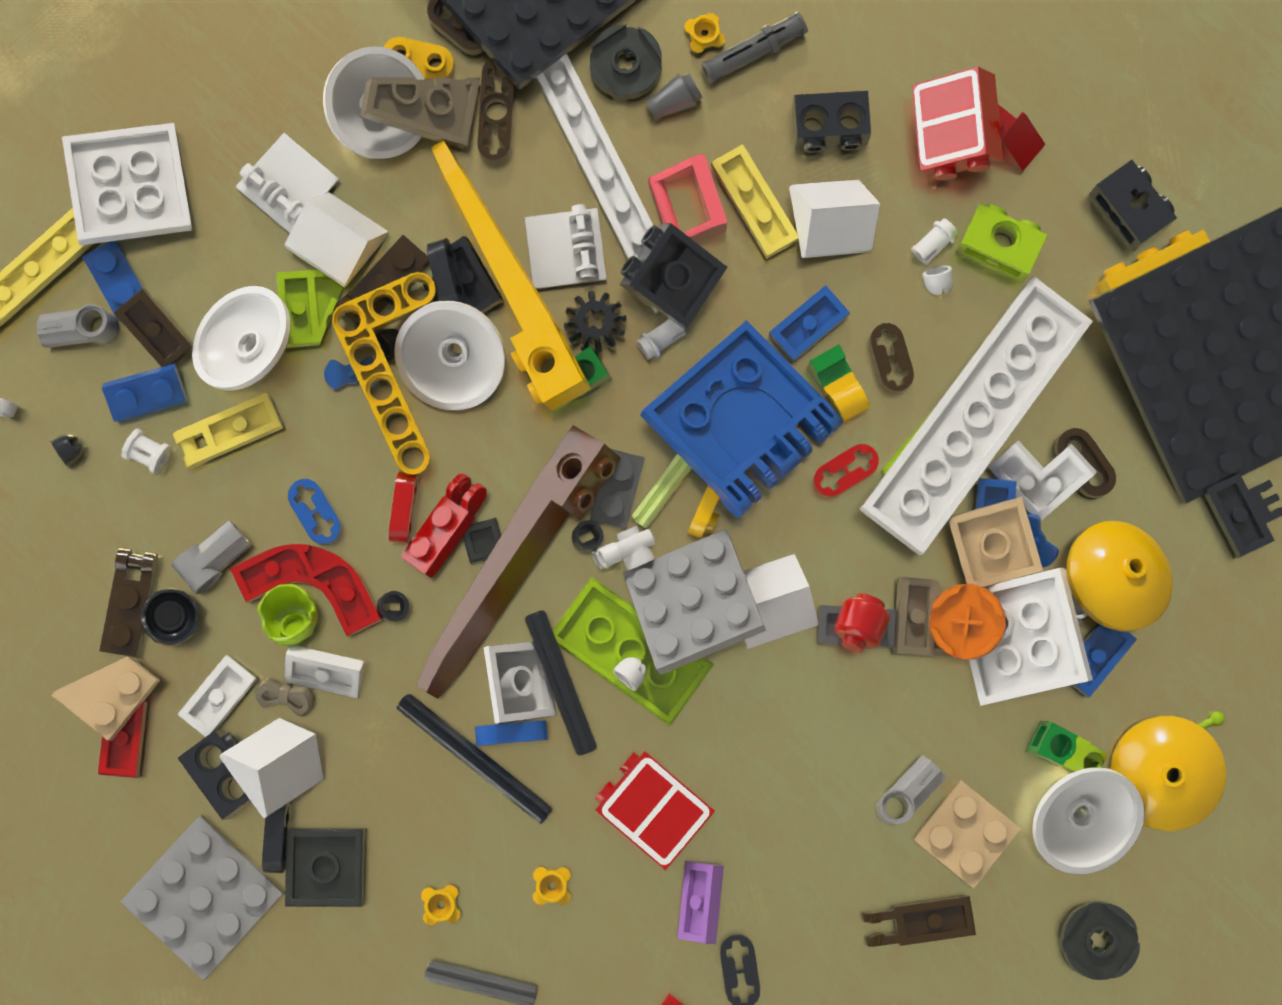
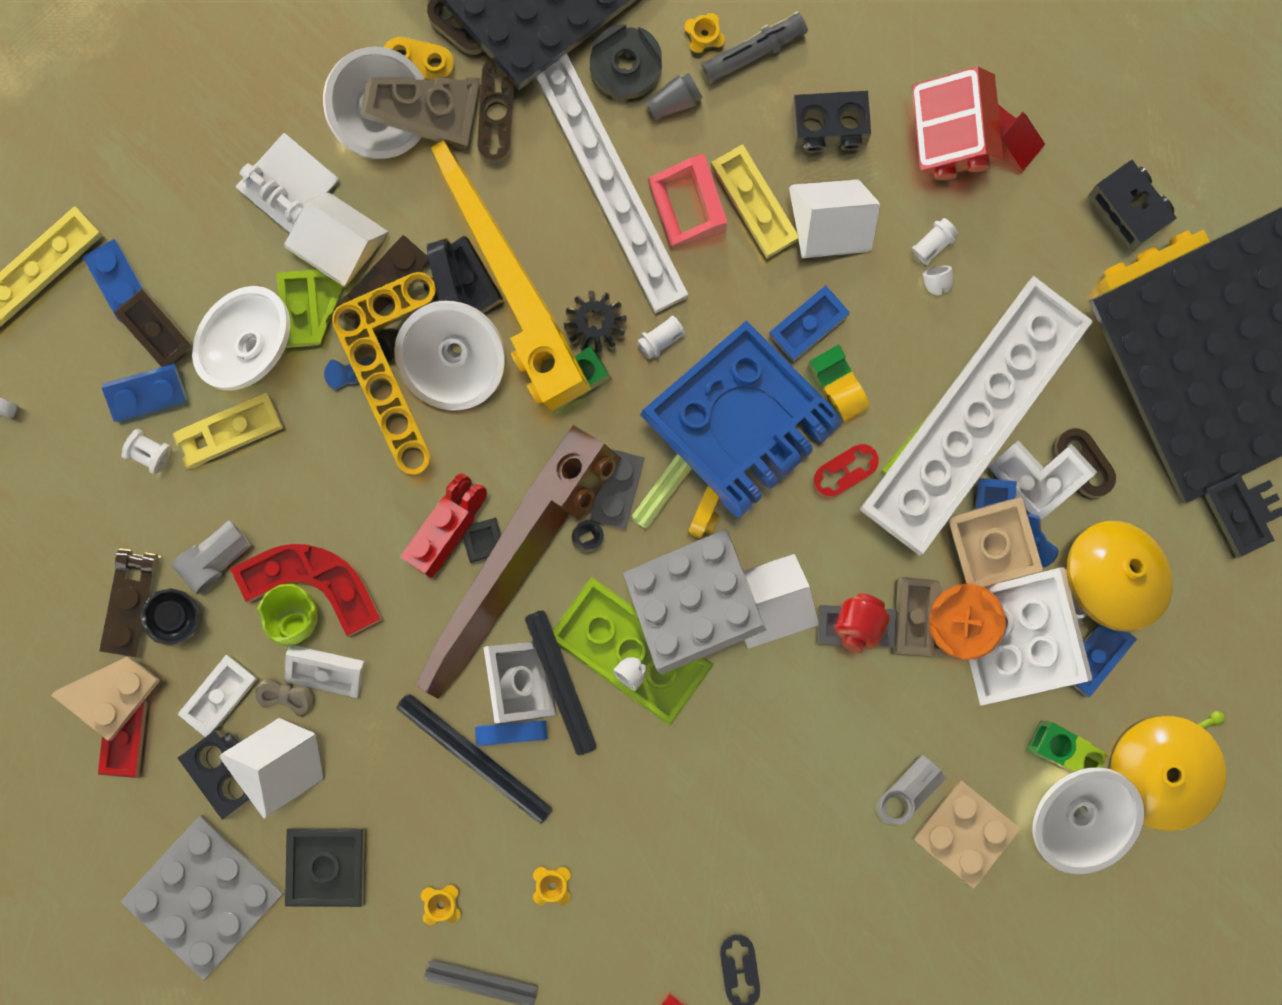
light grey piece [36,304,119,348] -> none
black hinge [50,434,83,467] -> none
white plate [62,123,192,245] -> none
black beam [262,802,291,874] -> none
blue beam [288,479,343,546] -> none
black hinge [377,591,409,622] -> none
red beam [388,471,419,544] -> none
white hinge [524,204,607,289] -> none
white plate [592,526,655,570] -> none
red brick [595,751,715,871] -> none
black plate [619,223,728,328] -> none
medium lavender plate [678,861,724,944] -> none
dark brown hinge [863,895,976,947] -> none
dark brown beam [869,323,914,394] -> none
lime brick [956,203,1048,282] -> none
pearl dark grey plate [1059,901,1140,980] -> none

